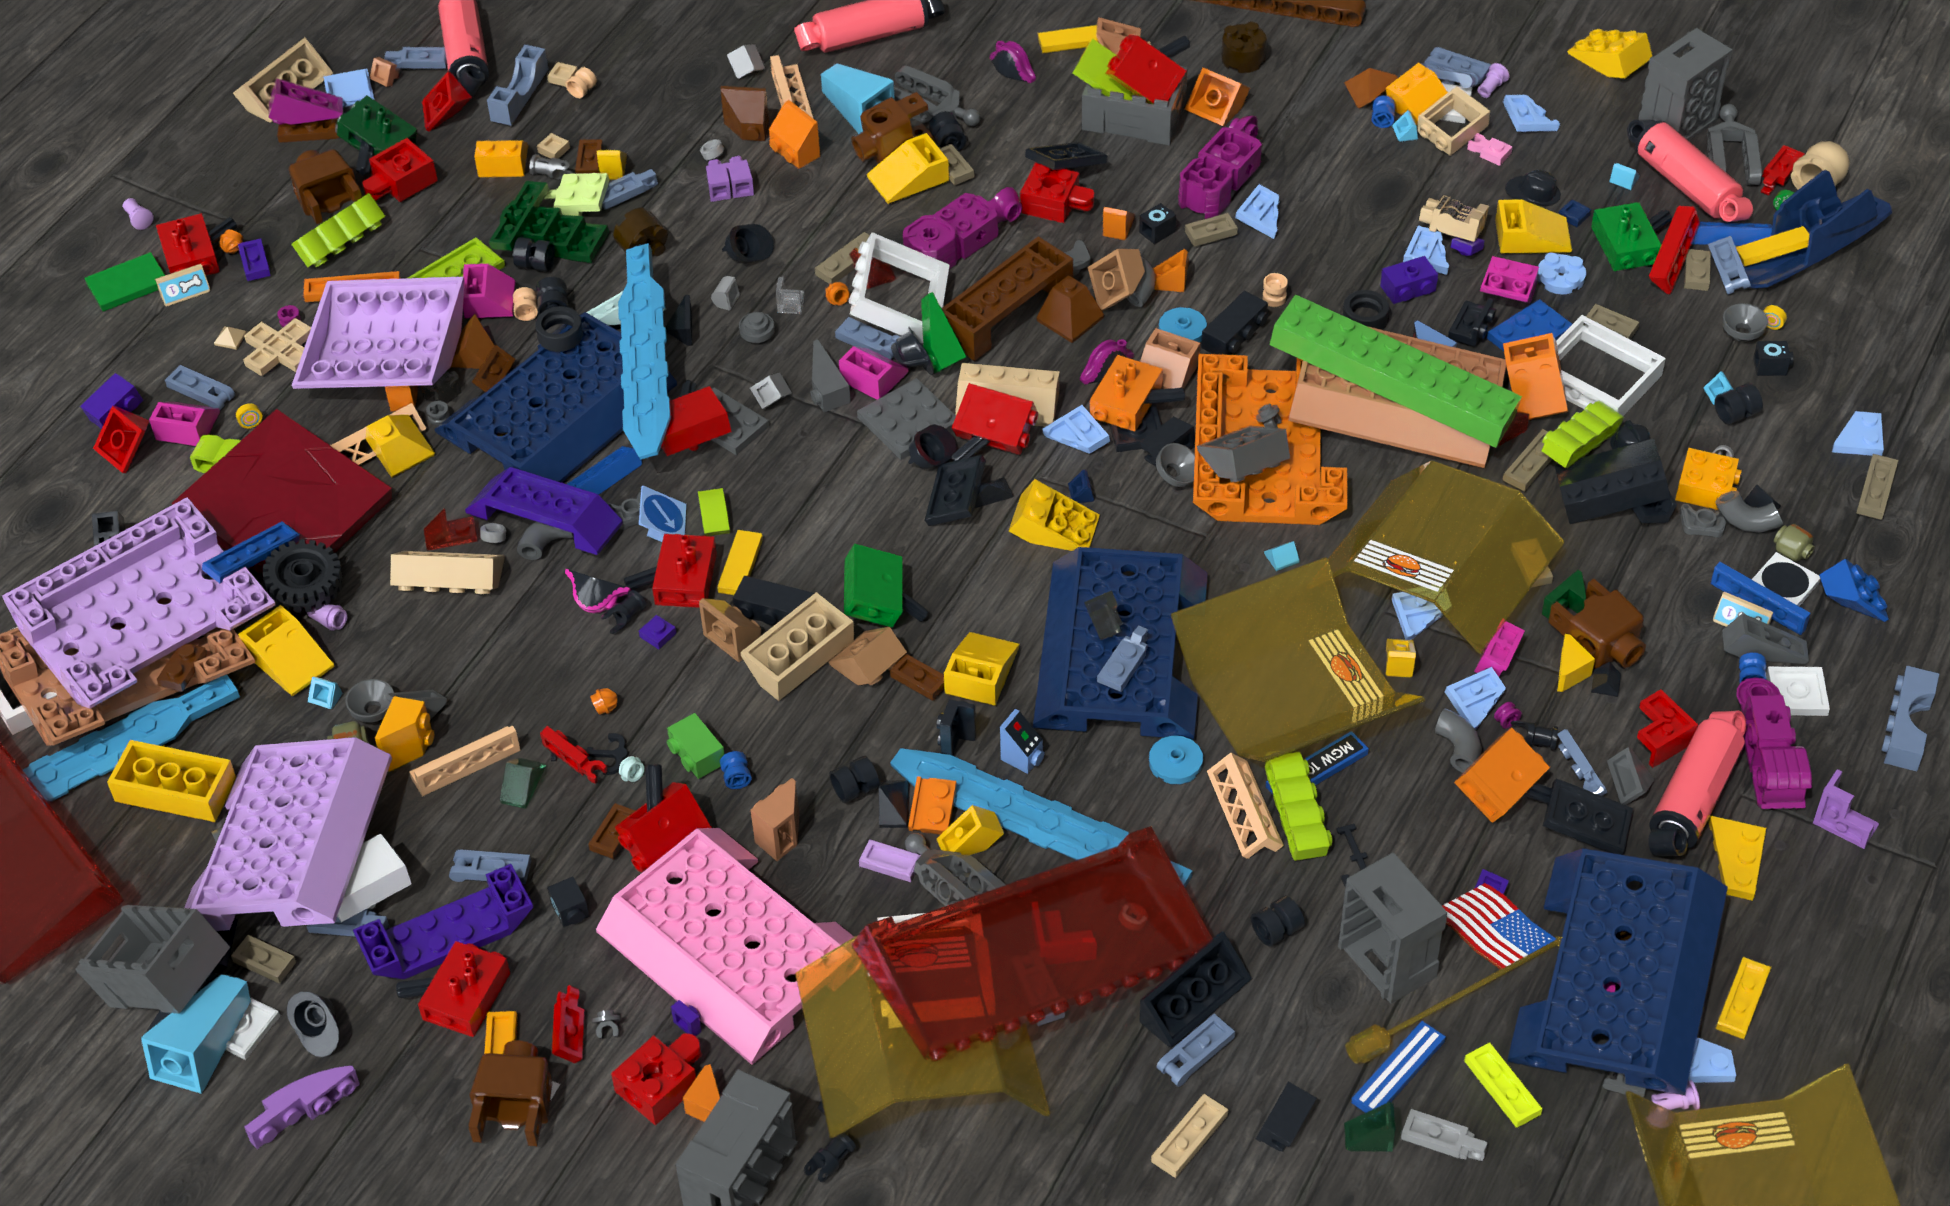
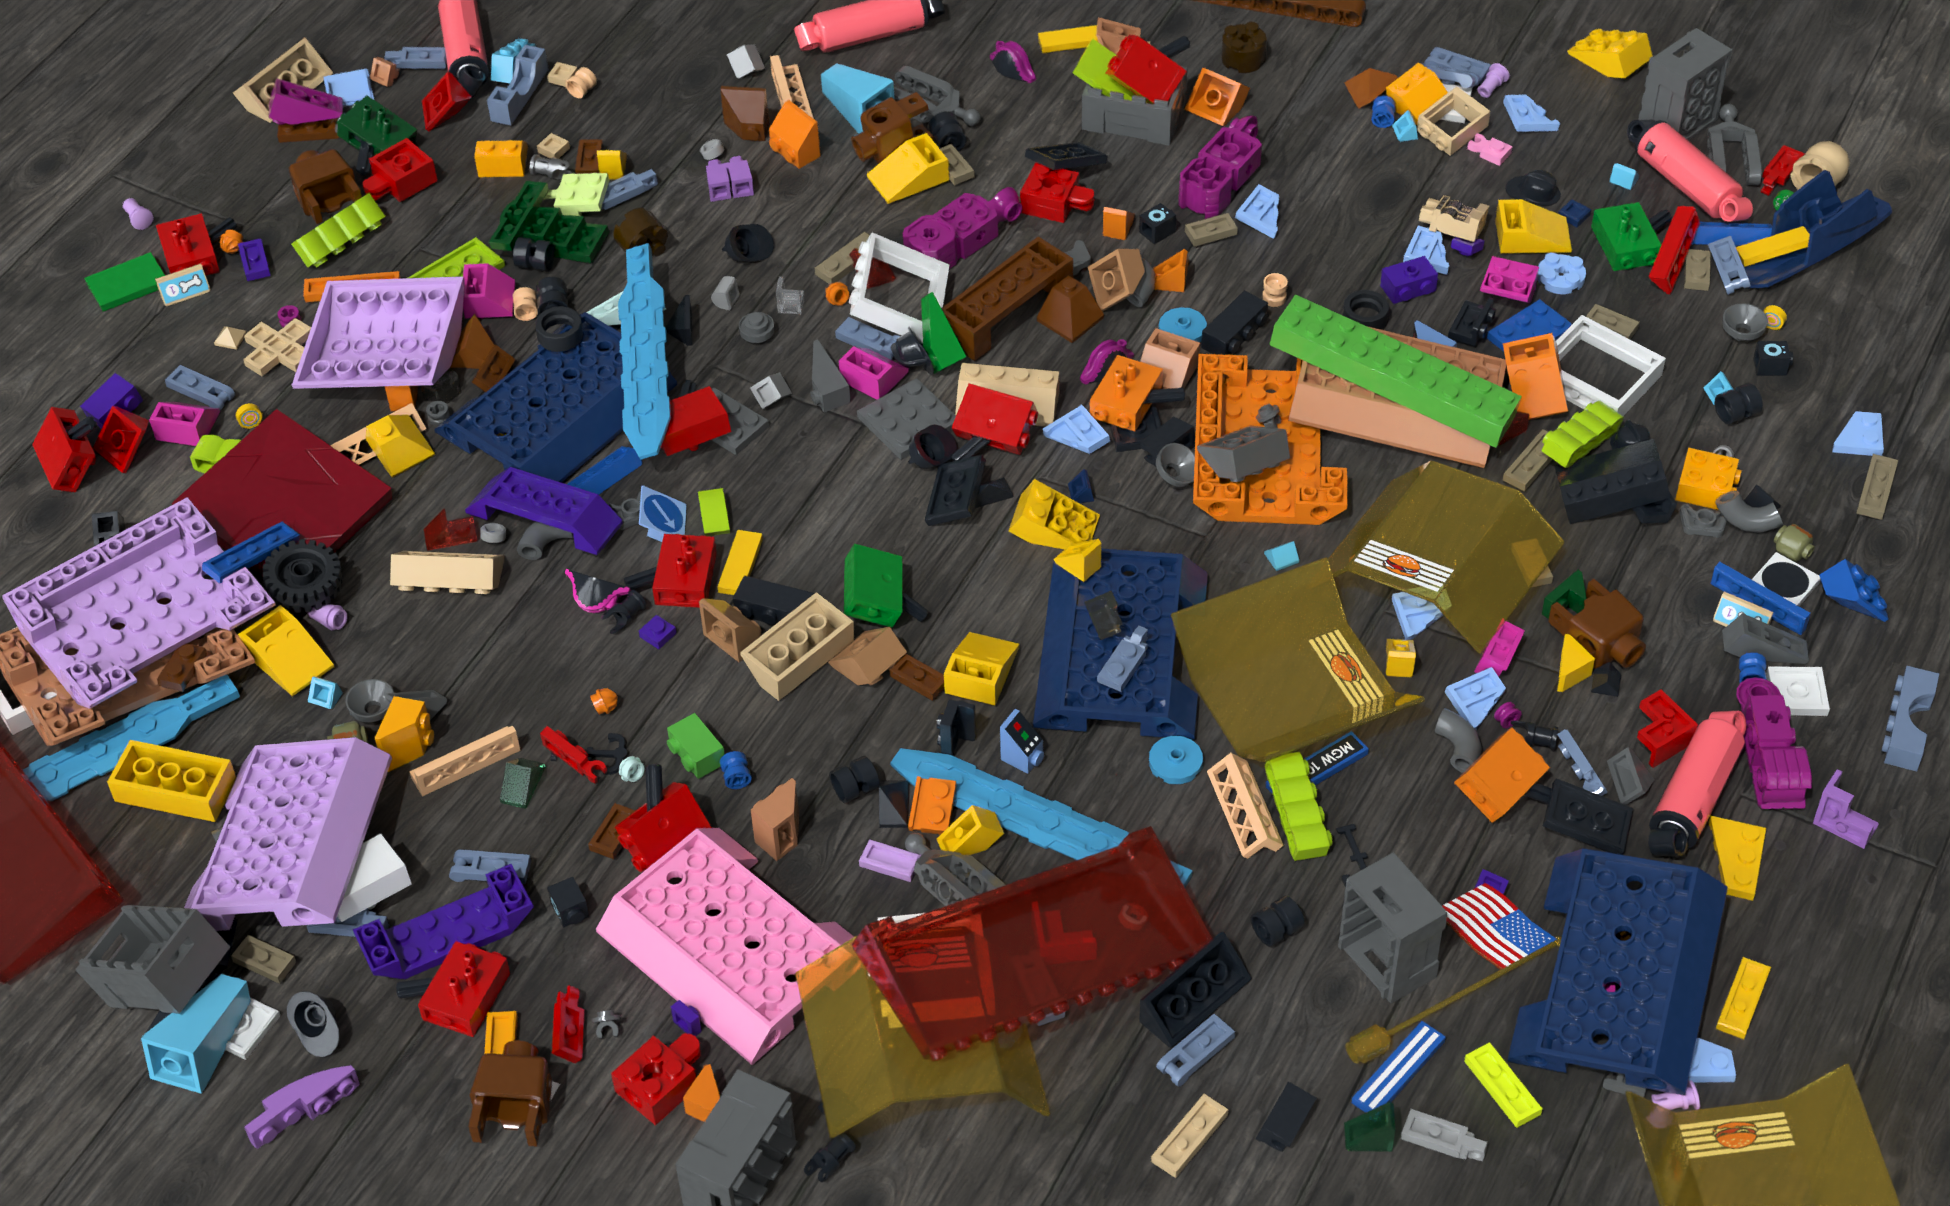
none -> red piece [32,407,98,492]
none -> medium azure slope [491,39,536,83]
none -> yellow slope [1053,539,1101,582]

